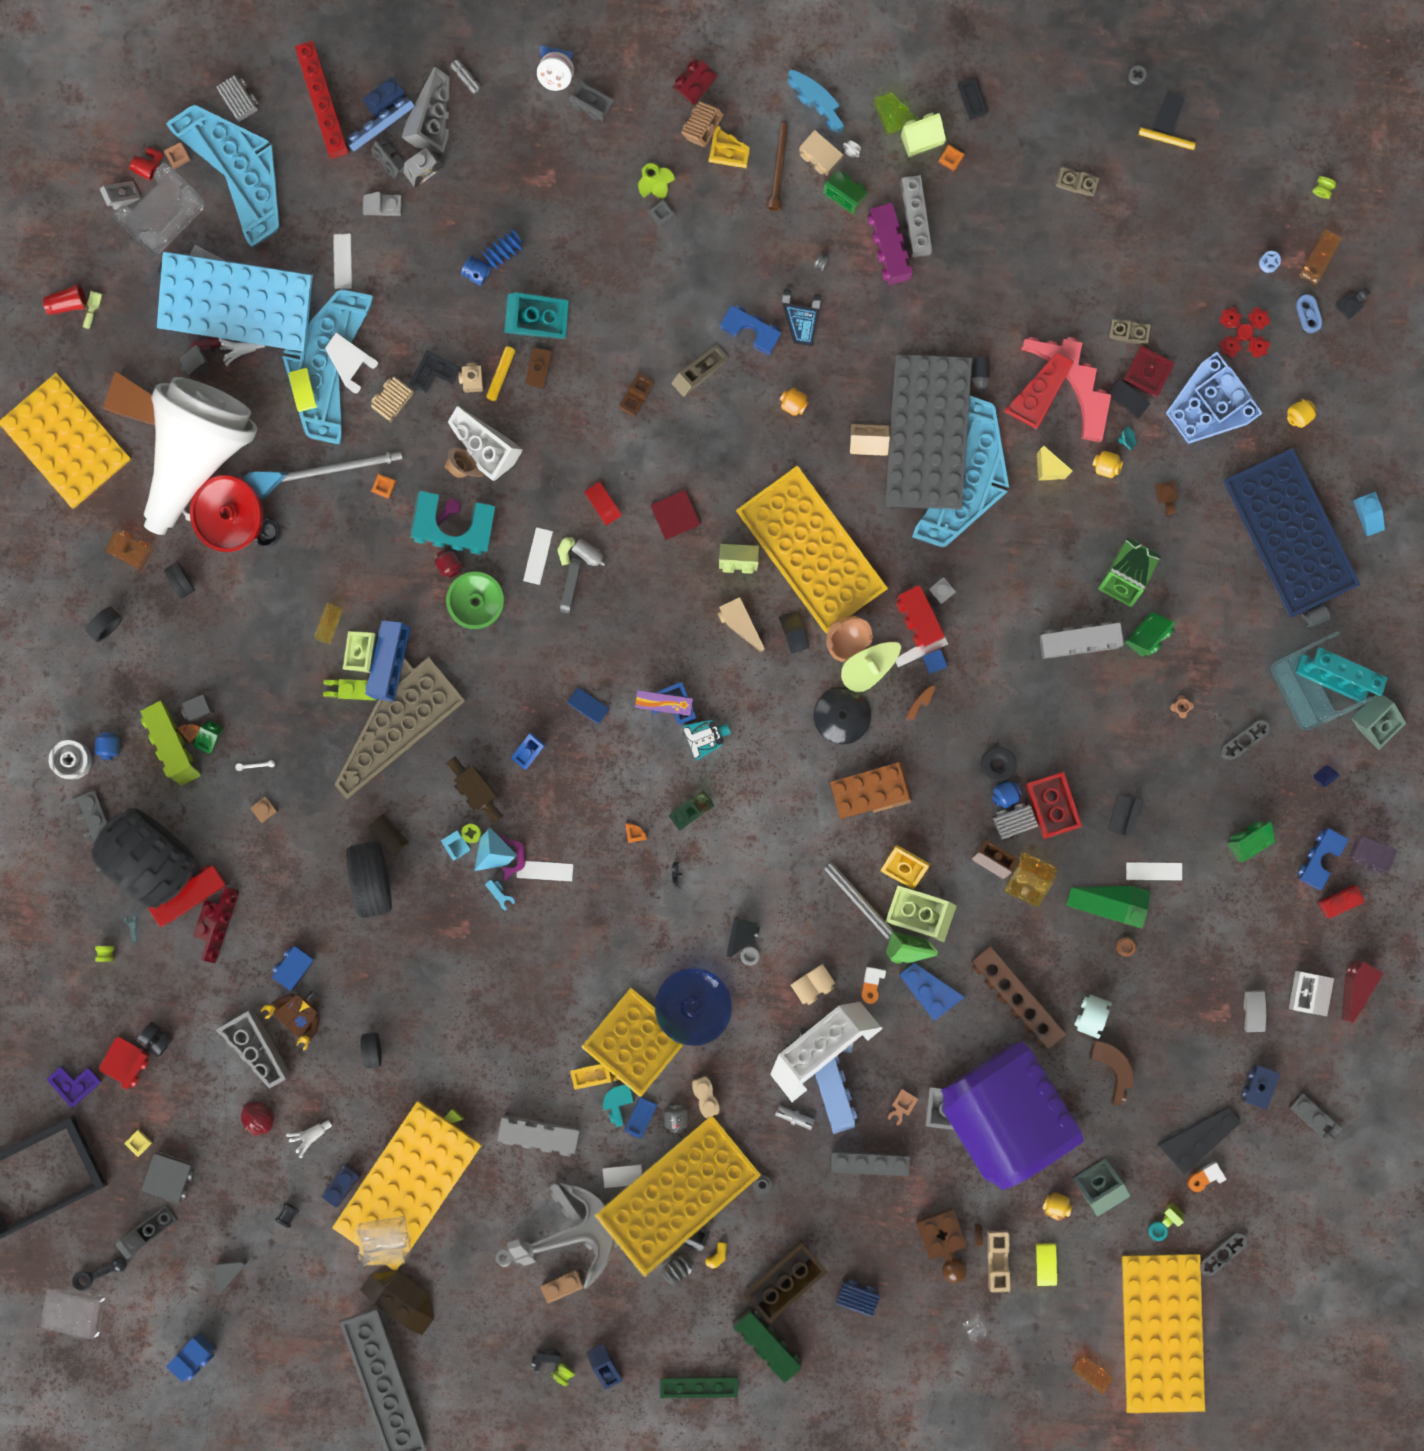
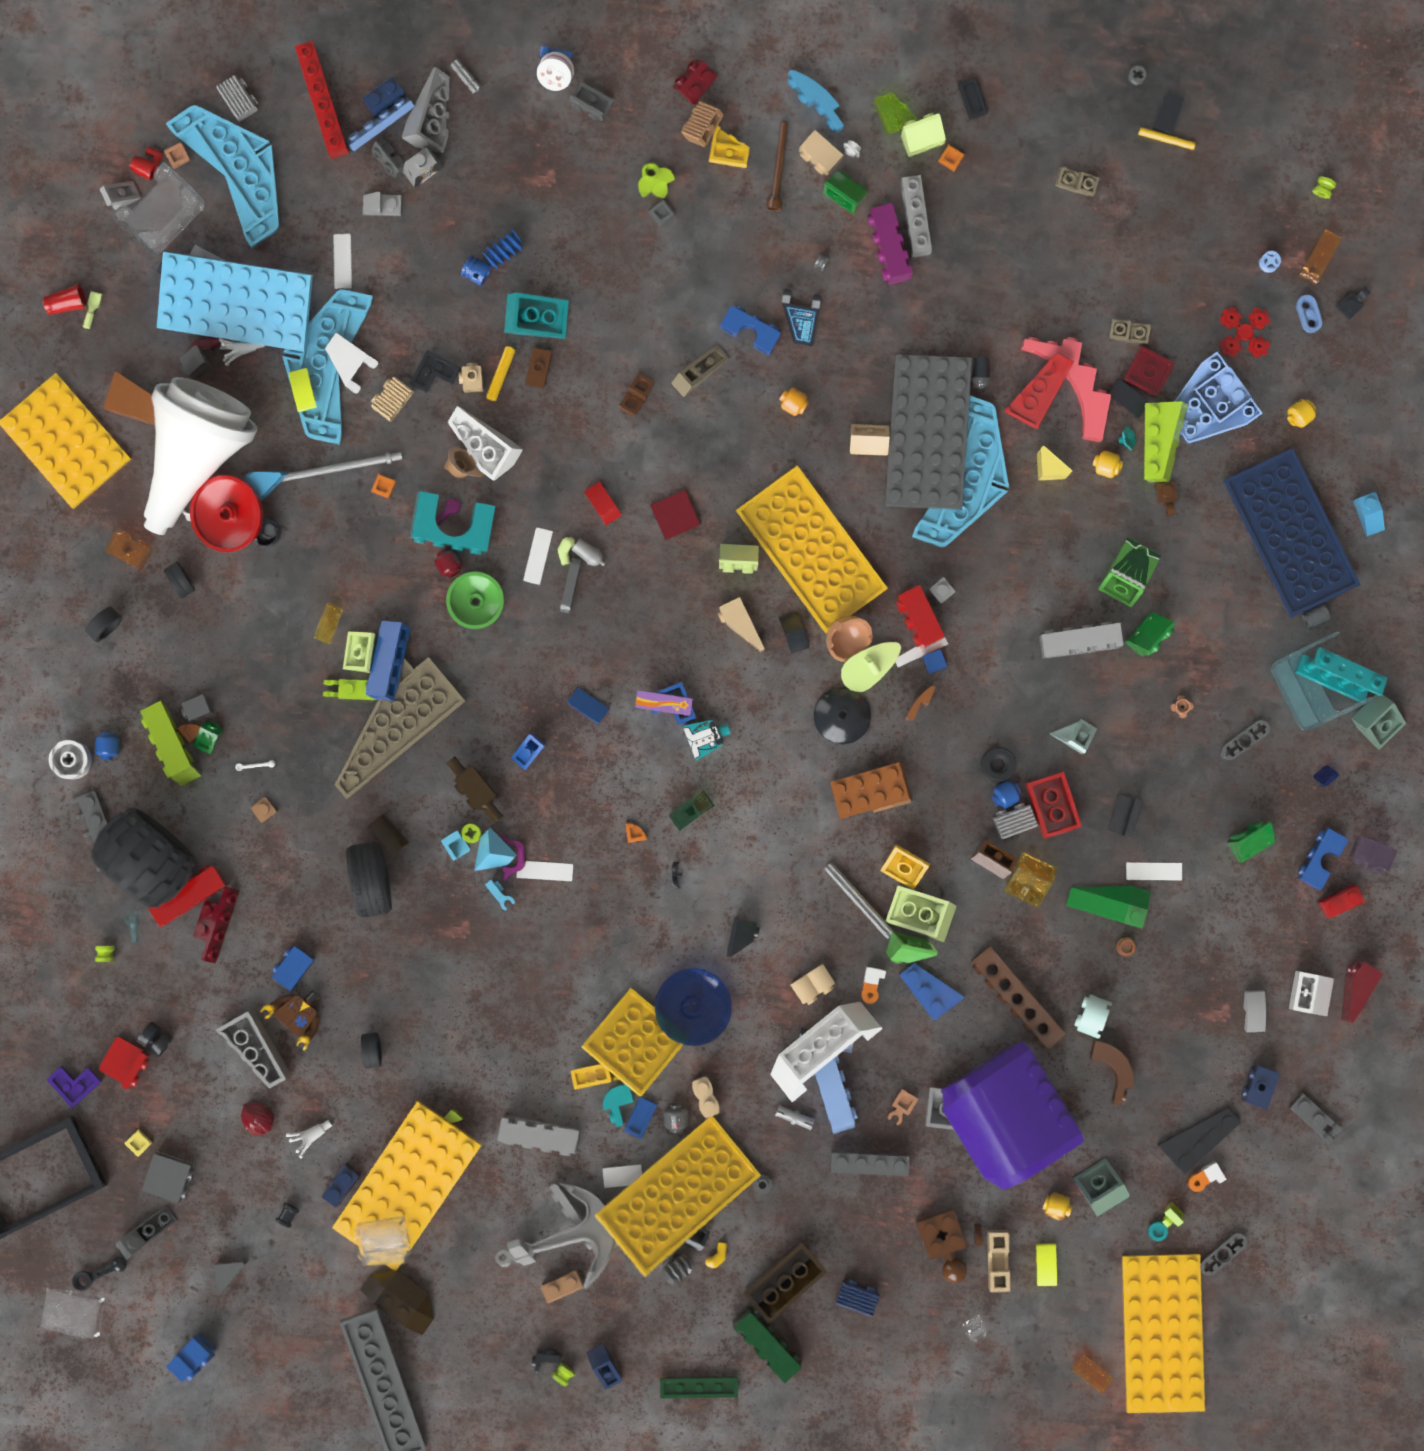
light grey tile [740,946,760,966] -> none
none -> light aqua slope [1049,719,1097,754]
none -> lime wedge [1144,401,1189,482]

